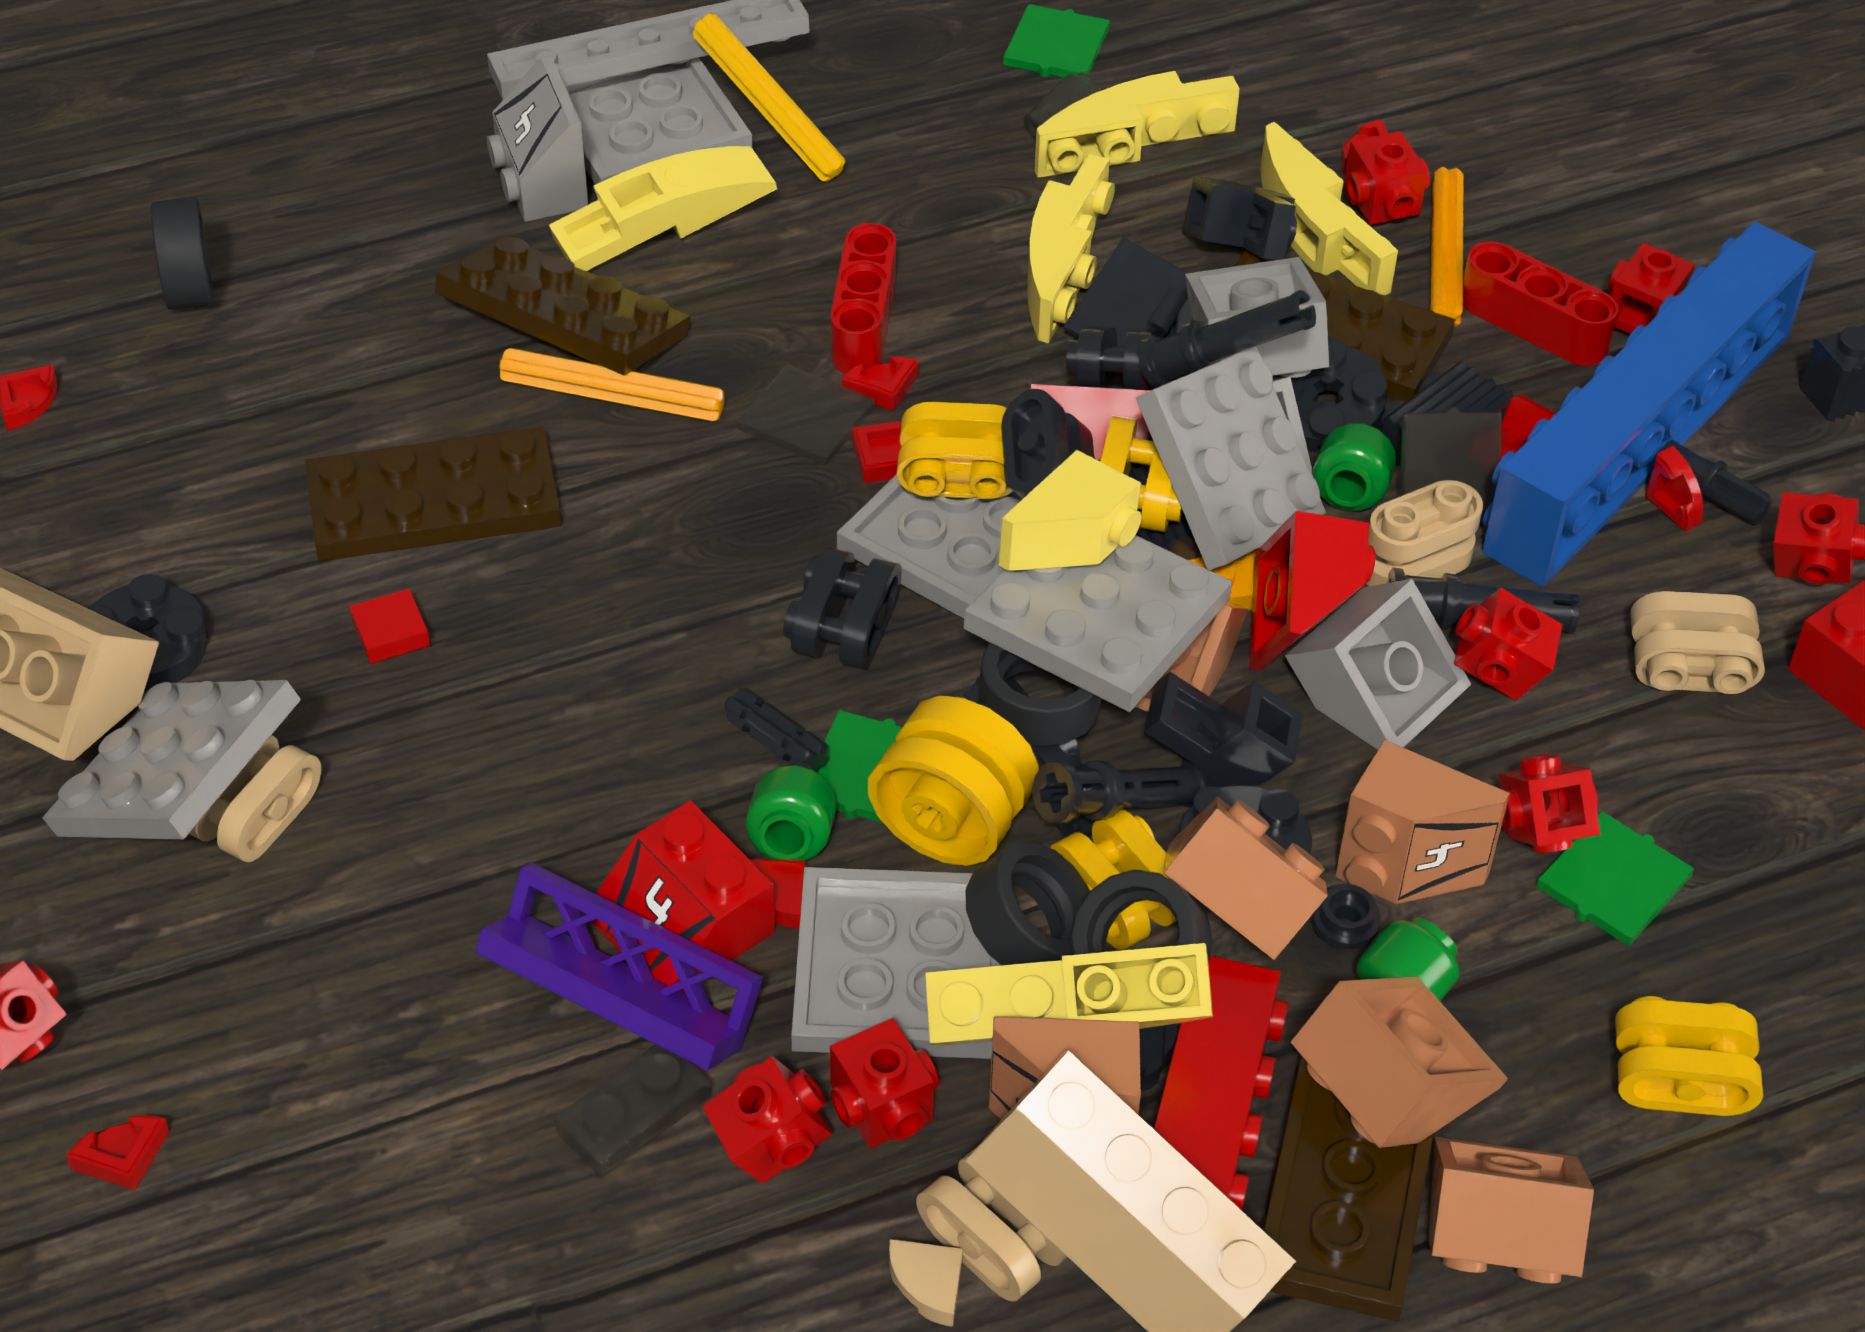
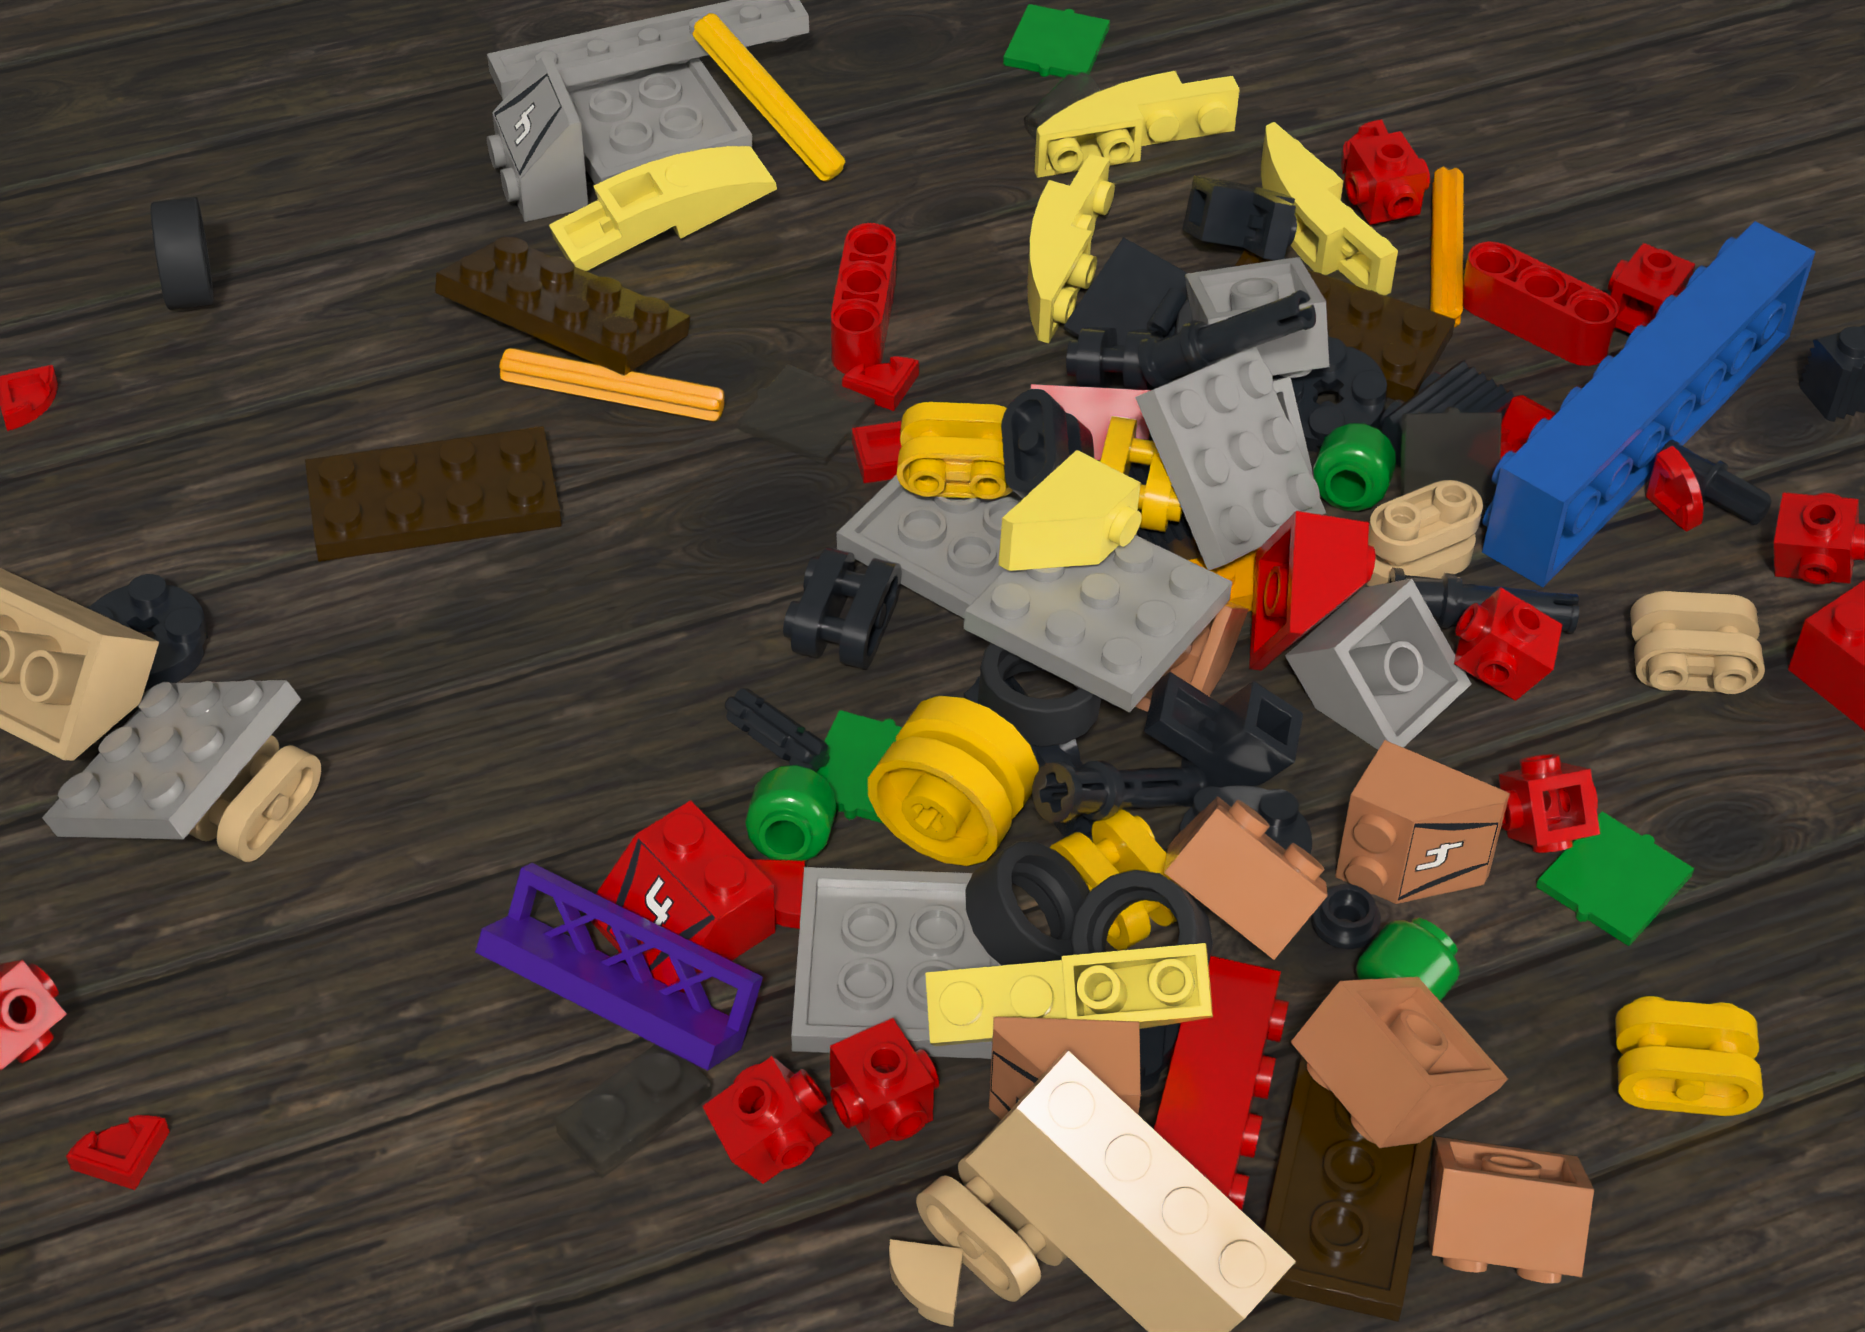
red tile [349,589,430,664] -> none

